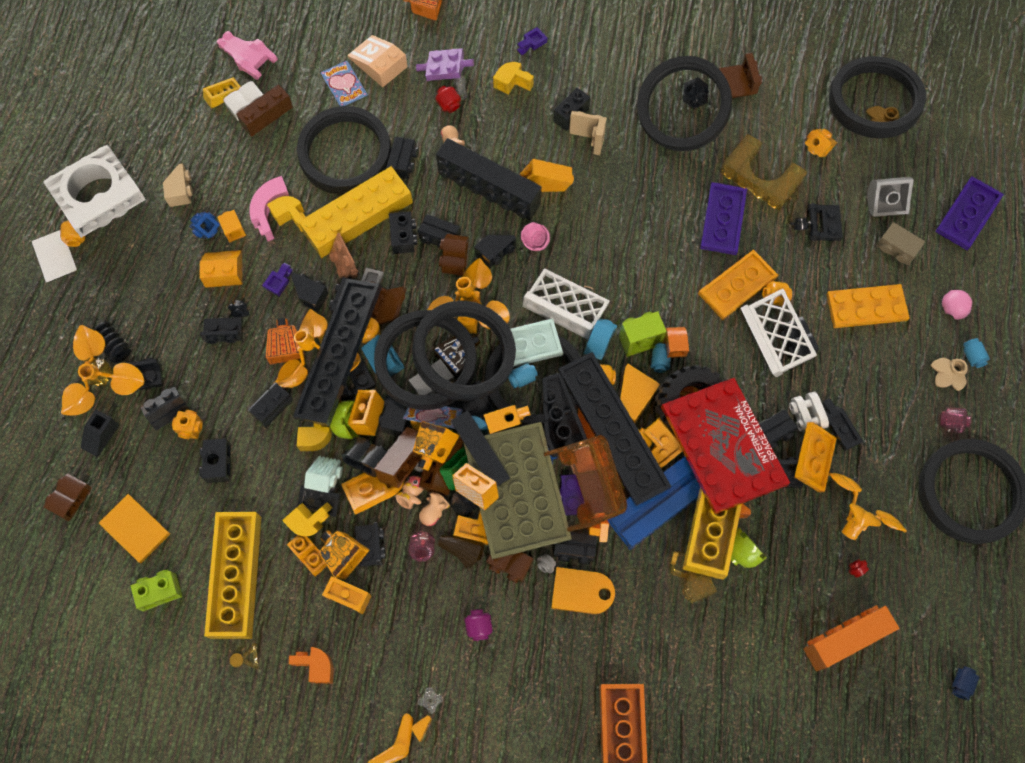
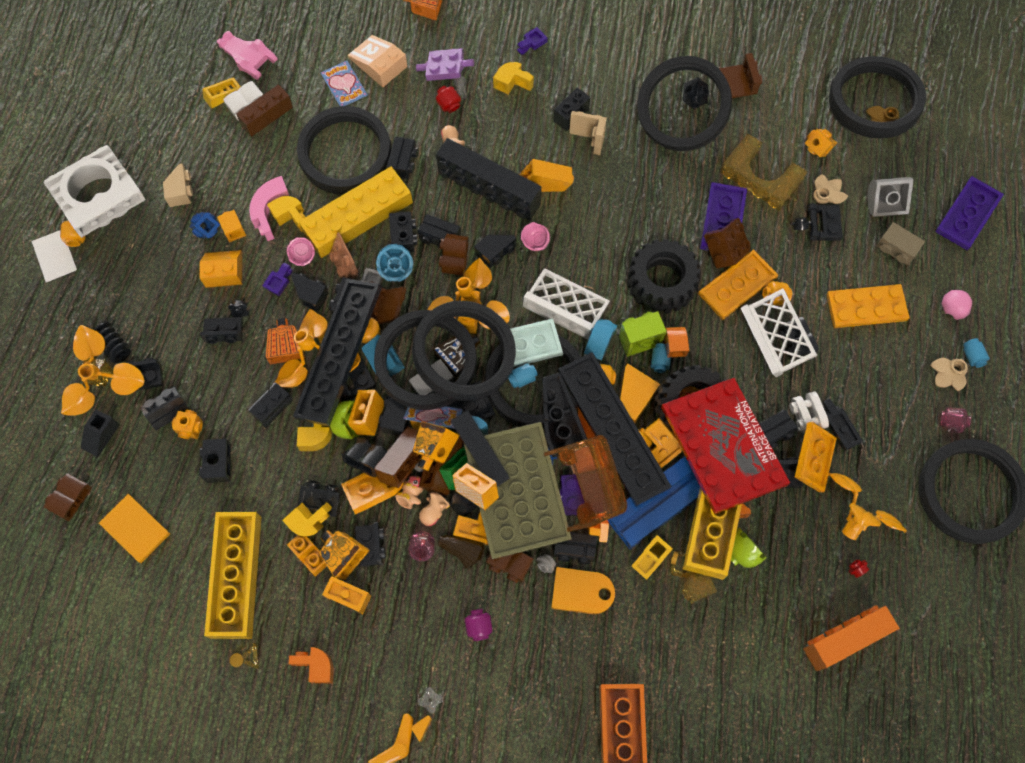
lime brick [130,570,182,611] -> none
light aqua brick [304,456,343,493] -> none
light orange torso [484,405,531,434] -> none
dark blue brick [951,666,980,701] -> none
none -> bright pink hair [287,238,315,266]
none -> dark azure cylinder [376,244,413,282]
none -> black tyre [627,239,701,314]
none -> yellow brick [632,535,673,580]
none -> reddish brown bracket [704,218,751,269]
none -> tan plate [813,174,848,204]

